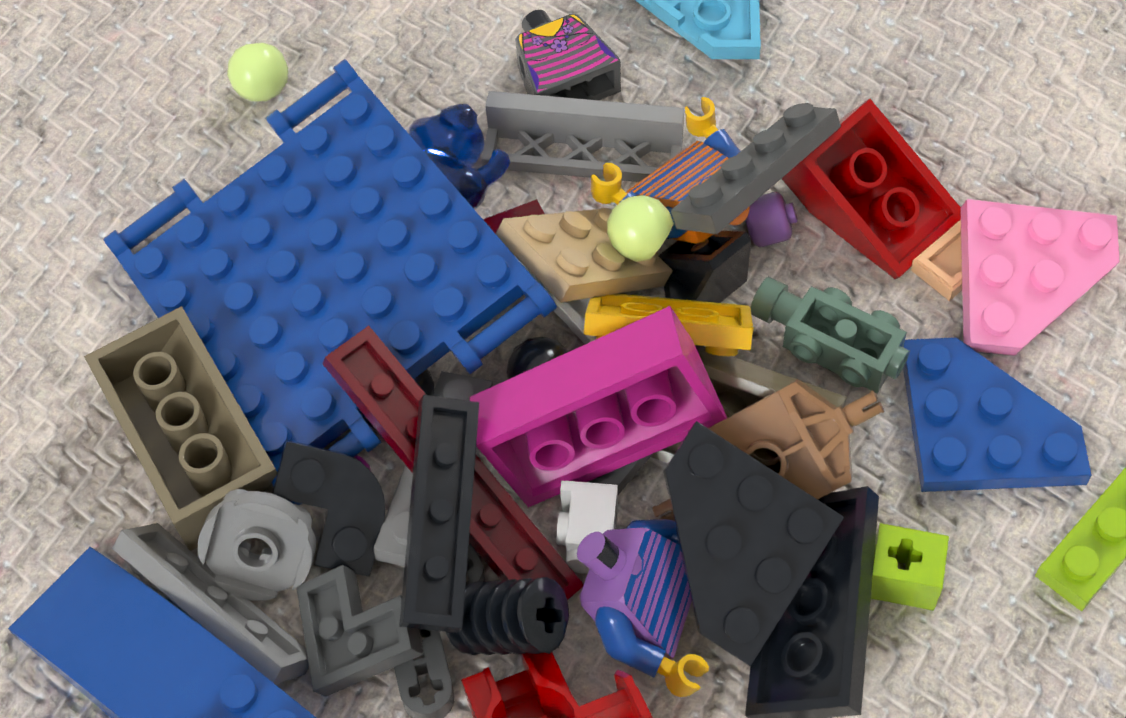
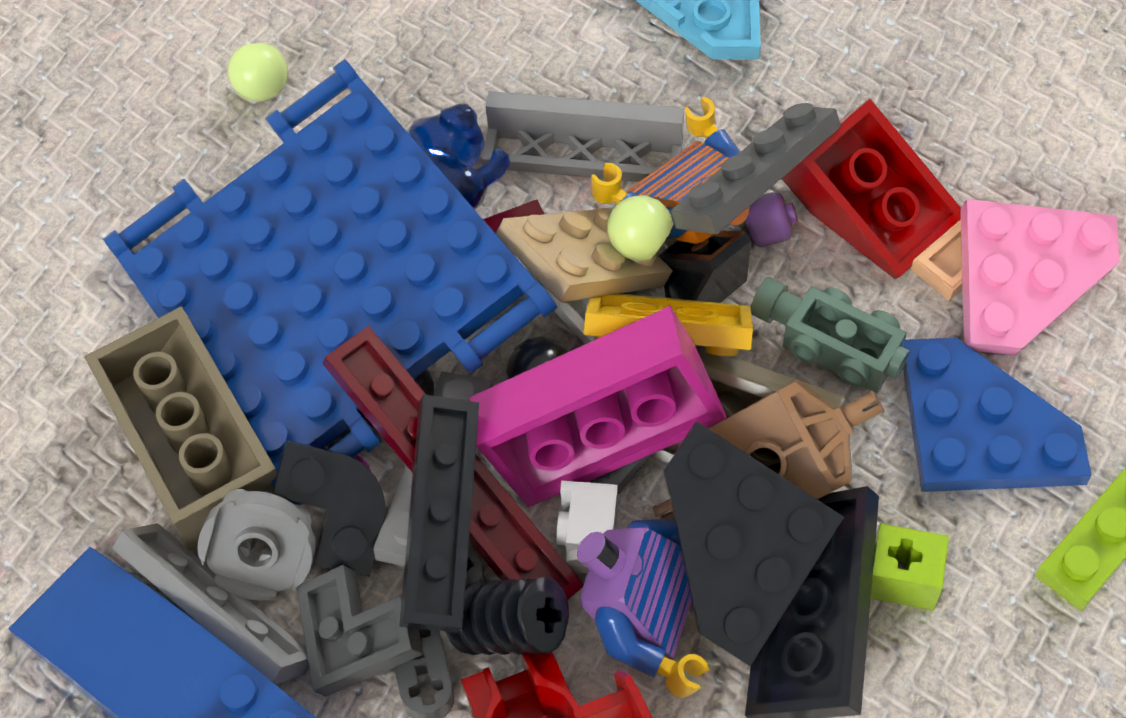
torso [515,10,621,100] -> none

